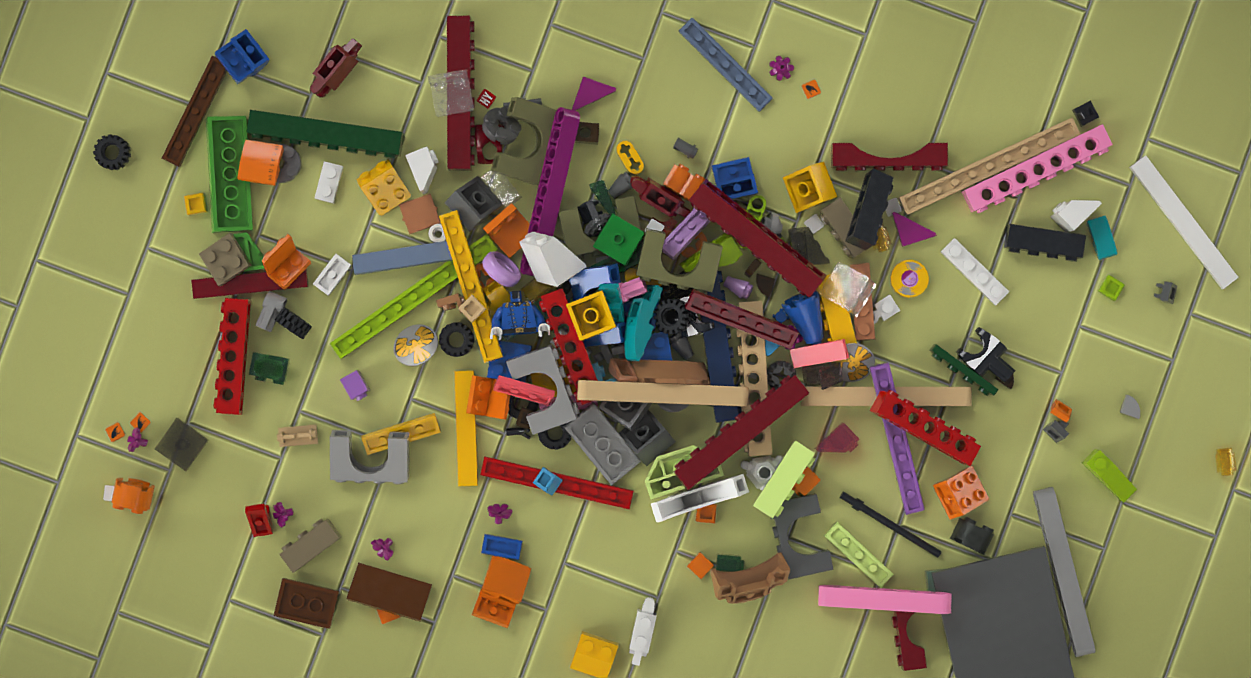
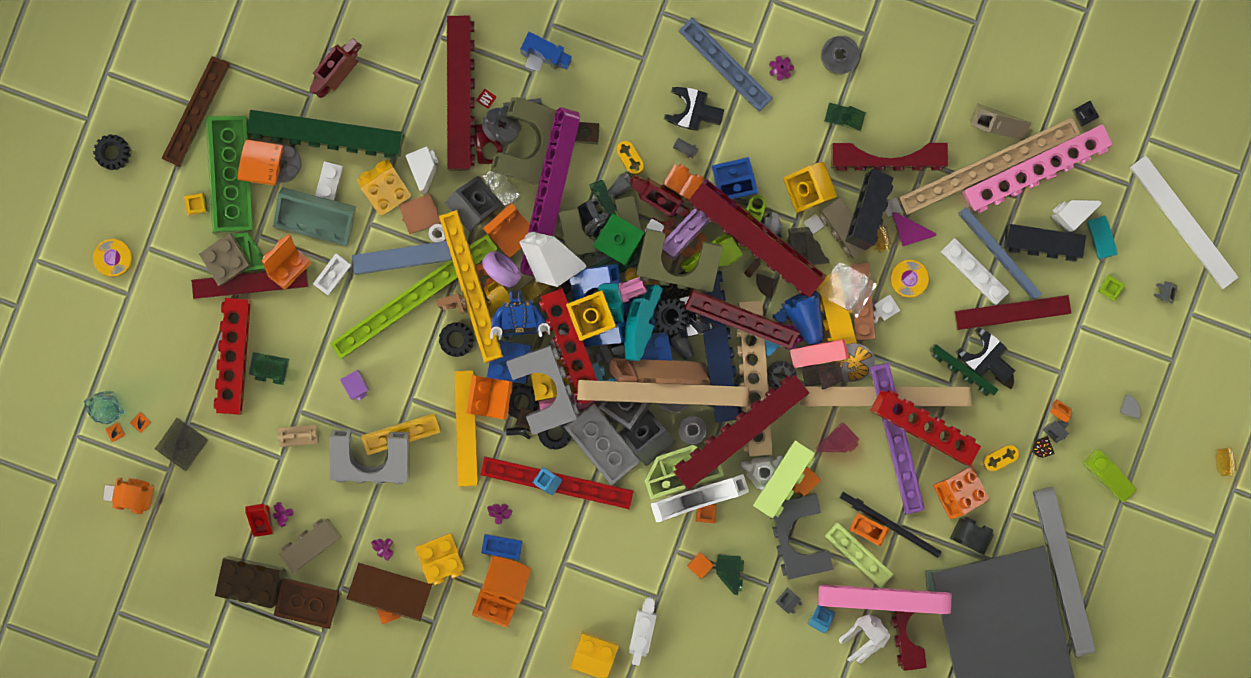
magenta plant [127,427,148,452] -> none
blue brick [215,29,269,85] -> none
light grey piece [256,291,287,332] -> none
black tyre [274,307,312,339] -> none
shield [394,324,438,366] -> none
clear bracket [428,69,474,117] -> none
tan tile [458,295,486,323] -> none
coral tile [493,375,555,406] -> none
magenta tile [572,77,616,111] -> none
medium nougat windscreen [710,552,790,604] -> none
lavender cone [723,276,753,300] -> none
orange sticker [802,80,821,99] -> none
none -> clear light blue helmet [84,391,125,424]
none -> yellow tile [93,239,132,277]
none -> dark brown piece [215,556,285,608]
none -> sand green slope [273,187,356,246]
none -> yellow plate [415,533,465,585]
none -> blue hips [520,32,572,70]
none -> white sticker [525,54,543,71]
none -> black connector [664,87,725,131]
none -> light grey plate [678,416,707,444]
none -> dark grey tile [776,587,802,614]
none -> dark azure slope [808,605,835,633]
none -> flat silver plate [821,36,859,75]
none -> clear green slope [824,103,866,131]
none -> white piece [839,614,890,663]
none -> orange slope [849,513,890,546]
none -> dark red tile [954,295,1072,330]
none -> sand blue tile [958,207,1041,299]
none -> dark tan slope [970,103,1031,140]
none -> yellow beam [983,445,1019,471]
none -> dark brown tile [1032,436,1055,458]

